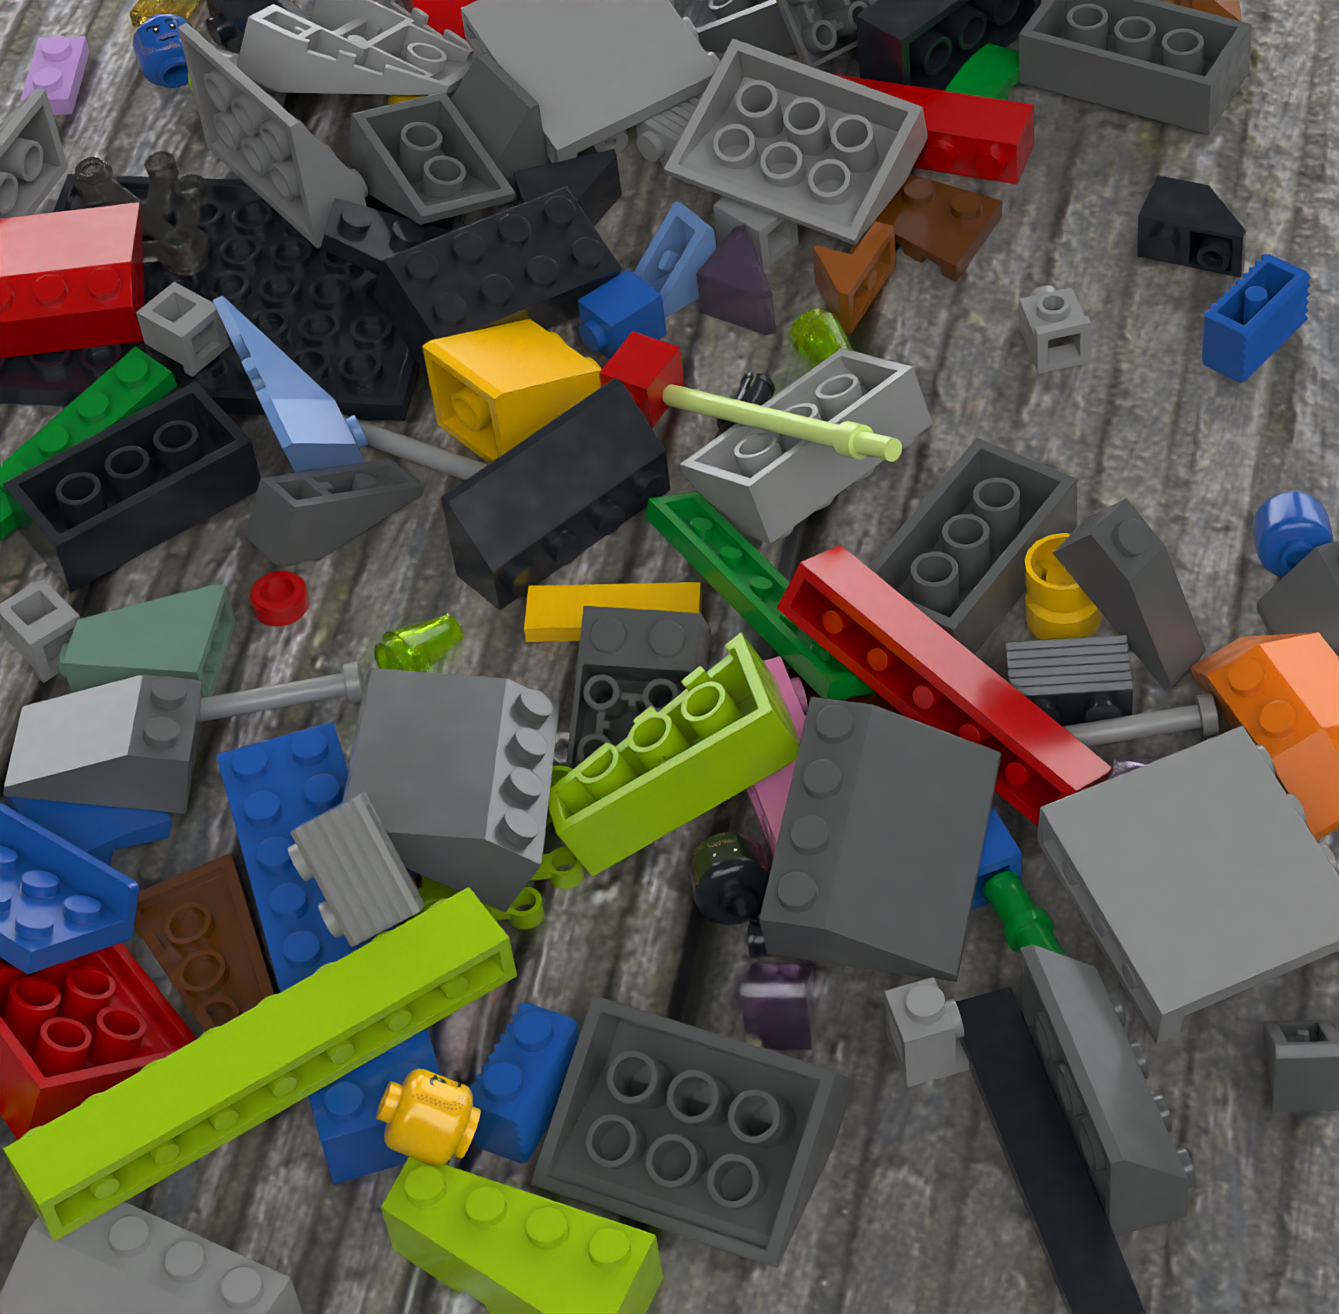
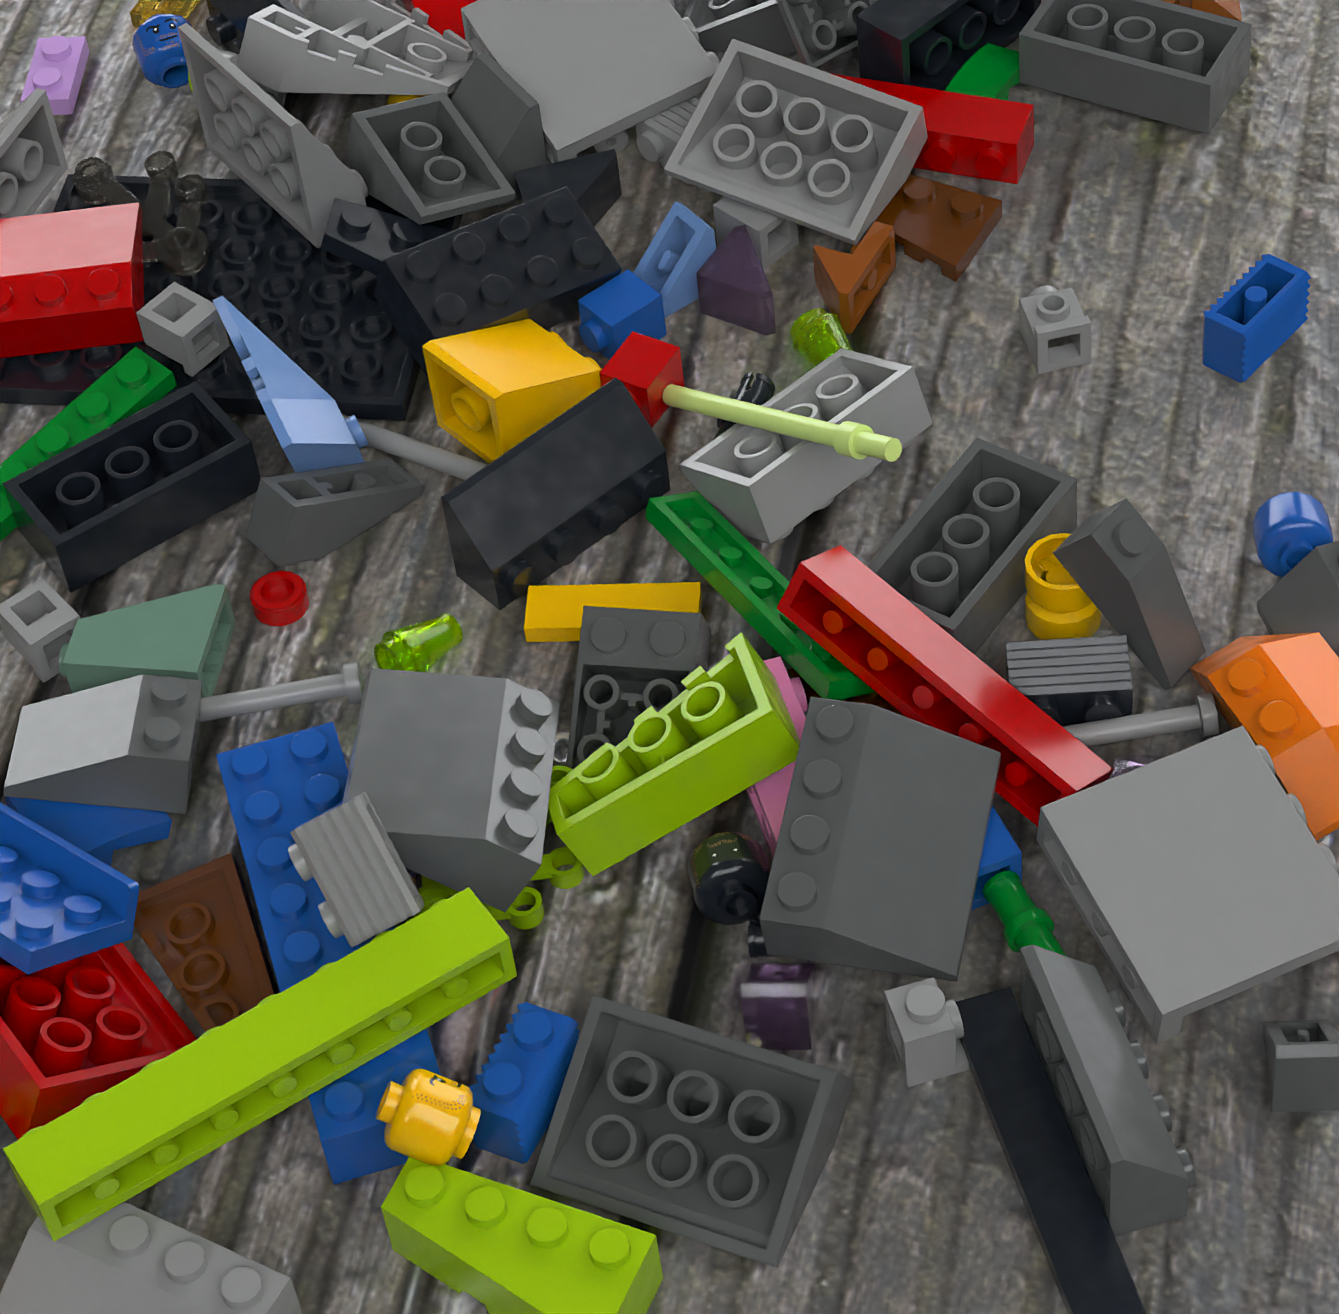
black slope [1137,175,1246,278] -> none

